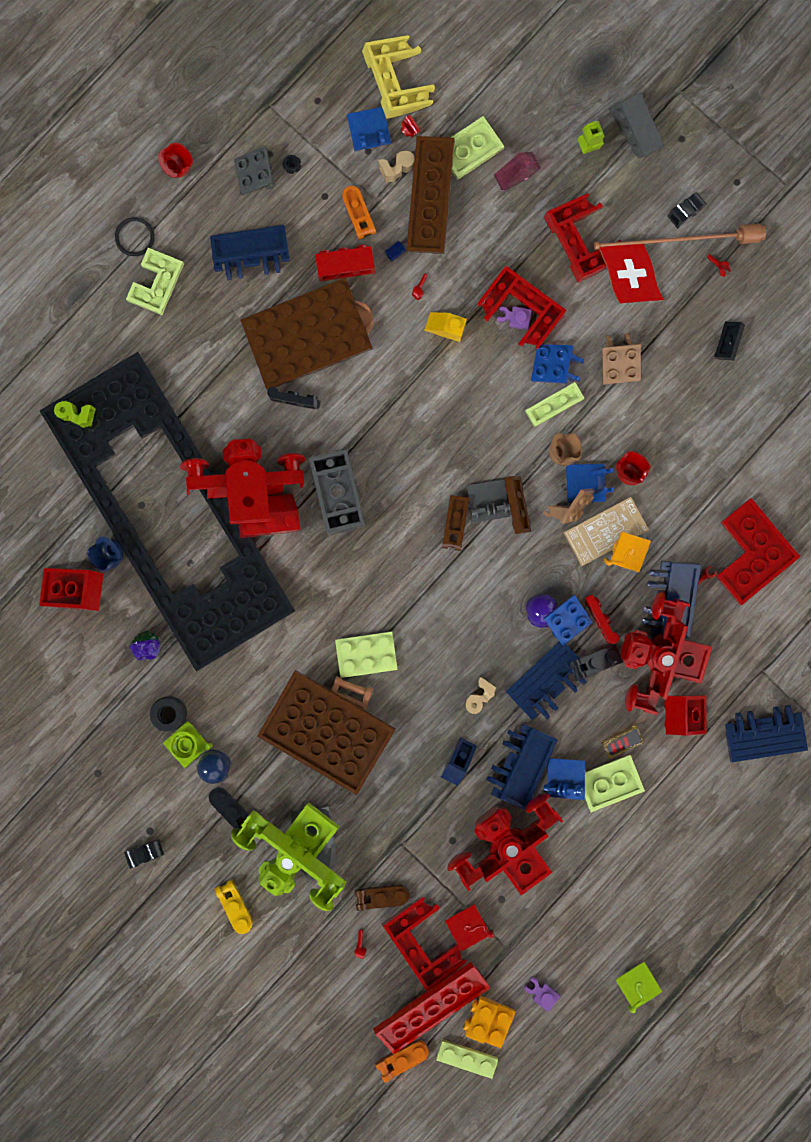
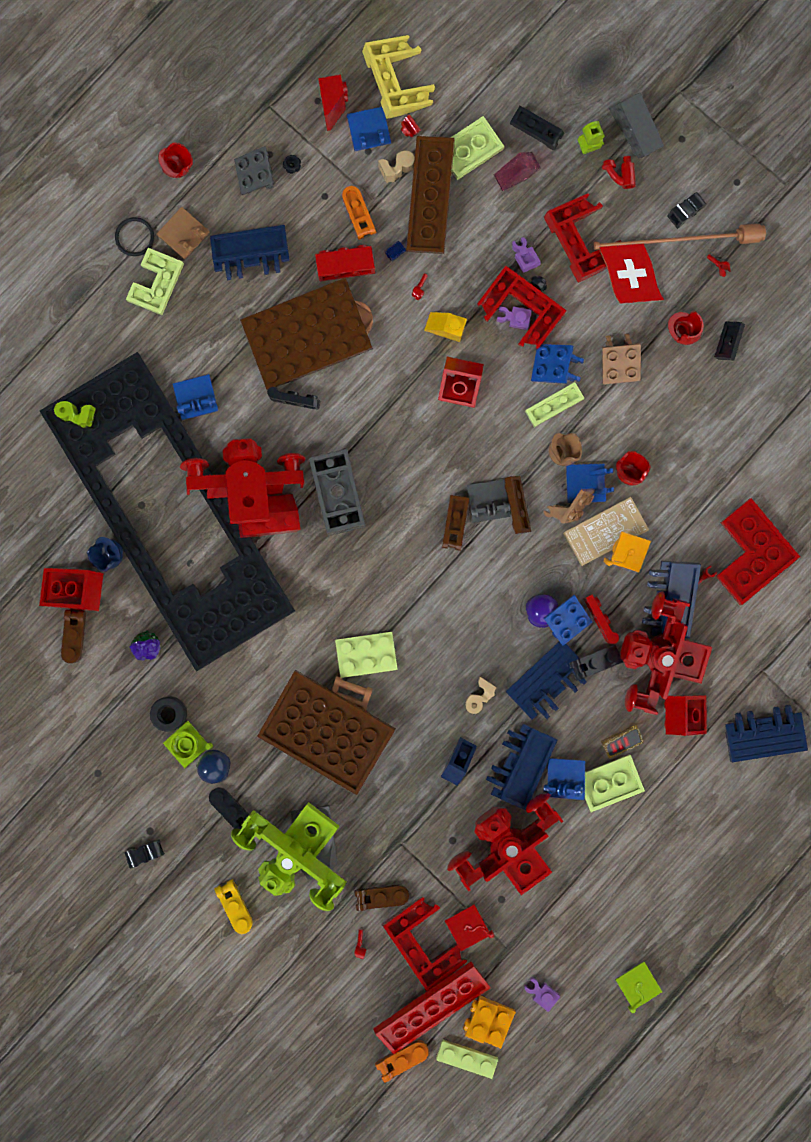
none -> reddish brown plate [61,609,86,664]
none -> medium nougat plate [157,207,210,260]
none -> blue hinge [173,374,219,420]
none -> red slope [318,74,349,131]
none -> red slope [438,357,484,408]
none -> black plate [510,106,565,150]
none -> medium lavender plate [512,237,541,273]
none -> black plate [530,276,547,292]
none -> red plant [602,156,636,189]
none -> red helmet [668,311,704,345]

